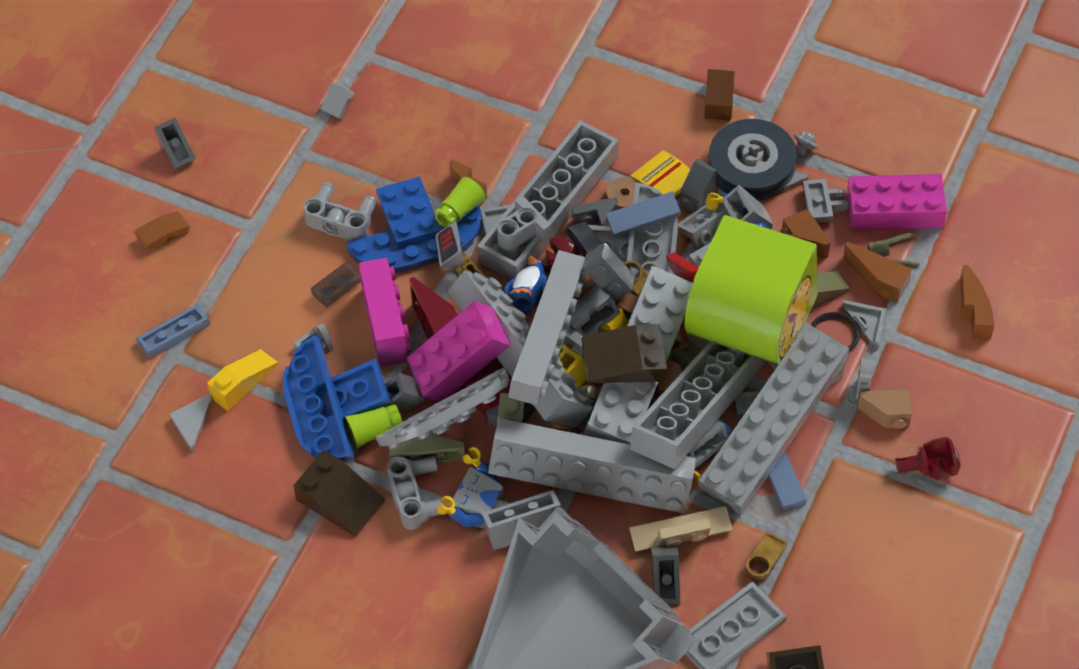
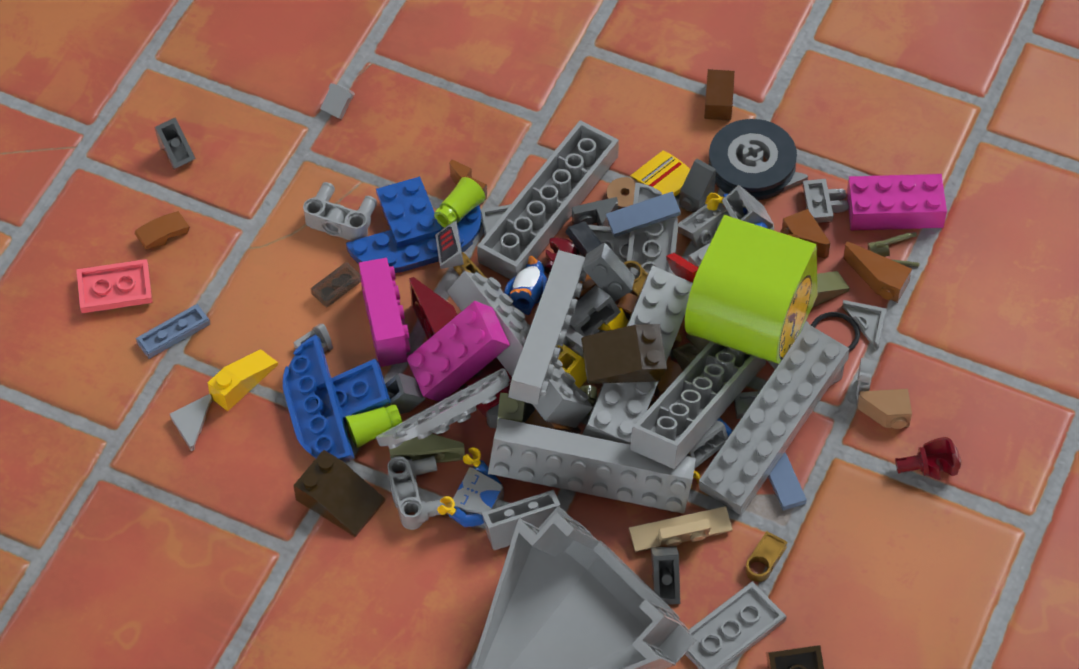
light grey tile [497,195,551,250] -> none
light grey plant [793,131,819,155] -> none
dark orange slope [960,265,994,339] -> none
none -> coral plate [77,259,153,313]

